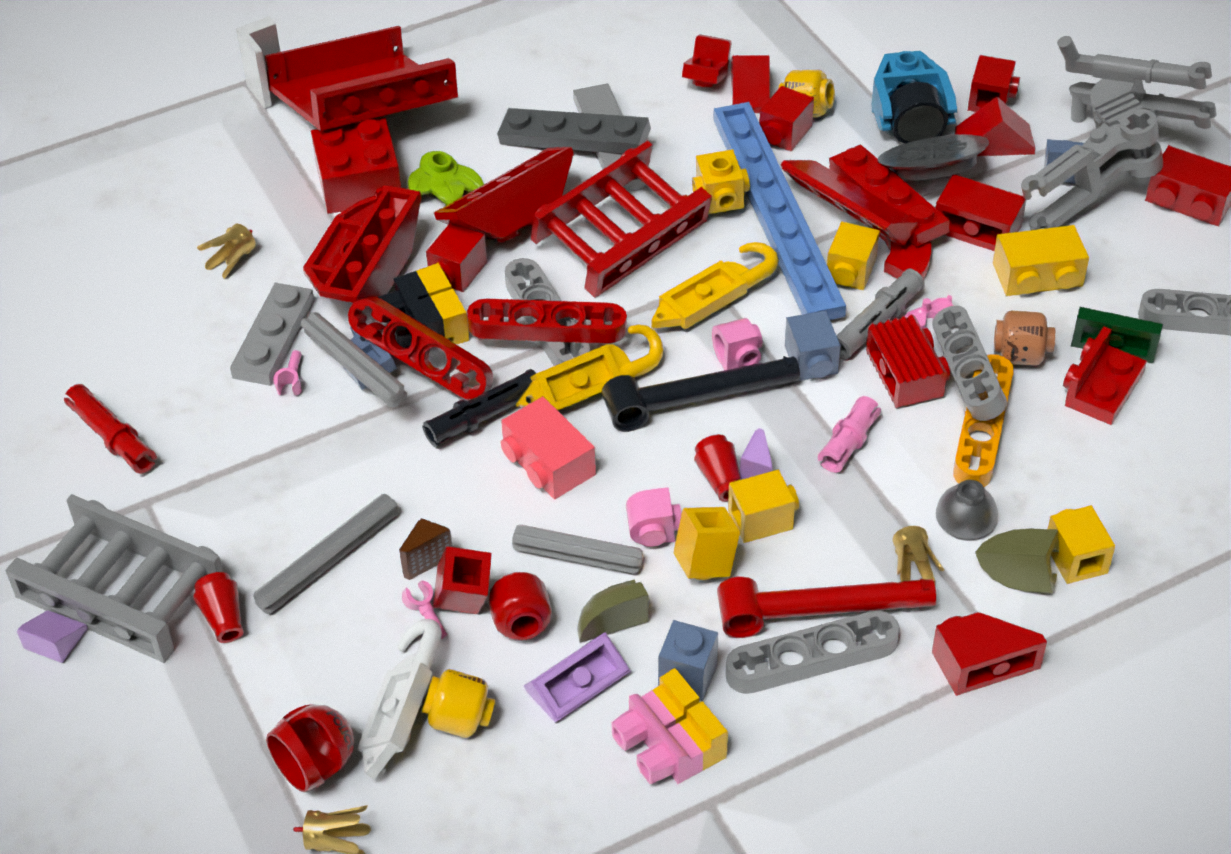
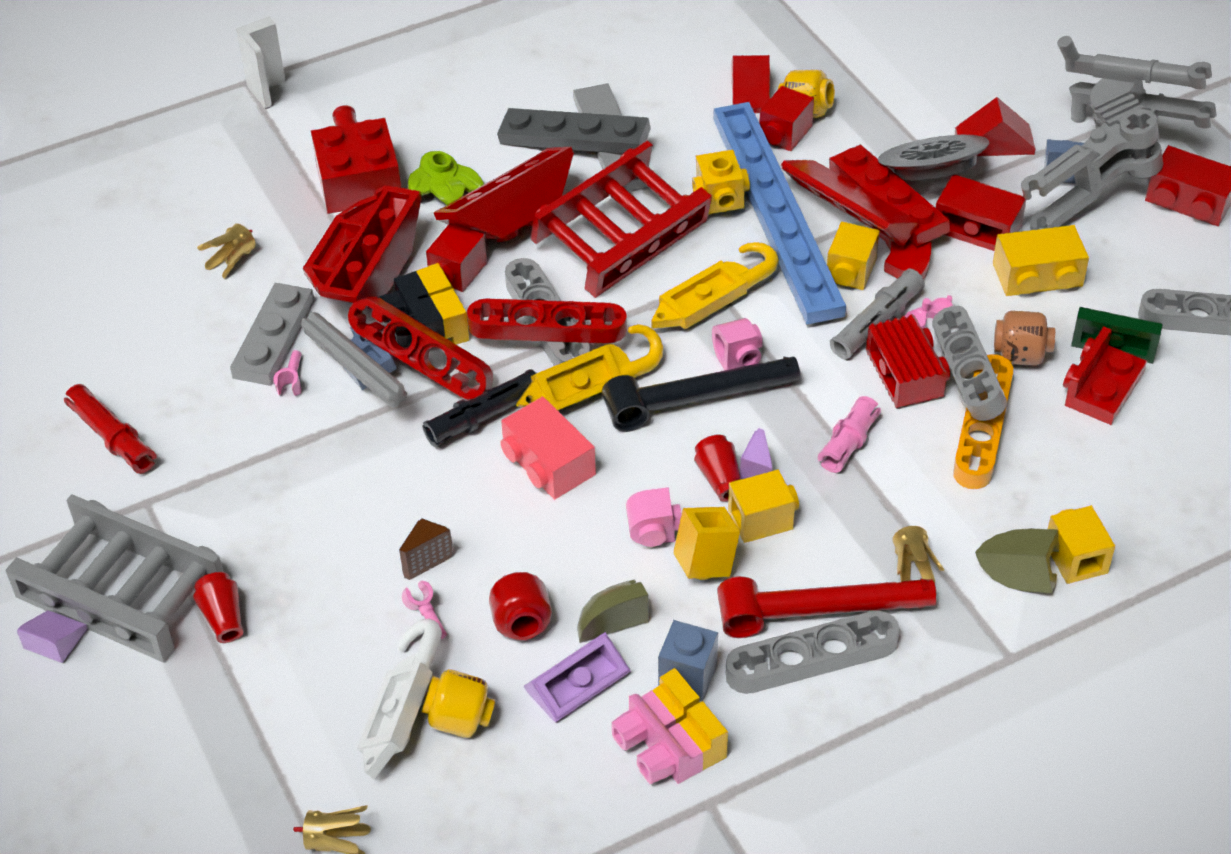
light grey axle [253,493,398,614] -> none
red panel [265,26,458,131] -> none
red helmet [266,704,354,792] -> none
red brick [433,546,492,614] -> none
light grey axle [512,524,643,574] -> none
red bracket [682,34,732,87] -> none
sand blue brick [784,310,841,381] -> none
piece [871,51,957,144] -> none
red slope [932,612,1047,696] -> none
flat silver brick [935,480,998,539] -> none
red brick [967,55,1020,112] -> none

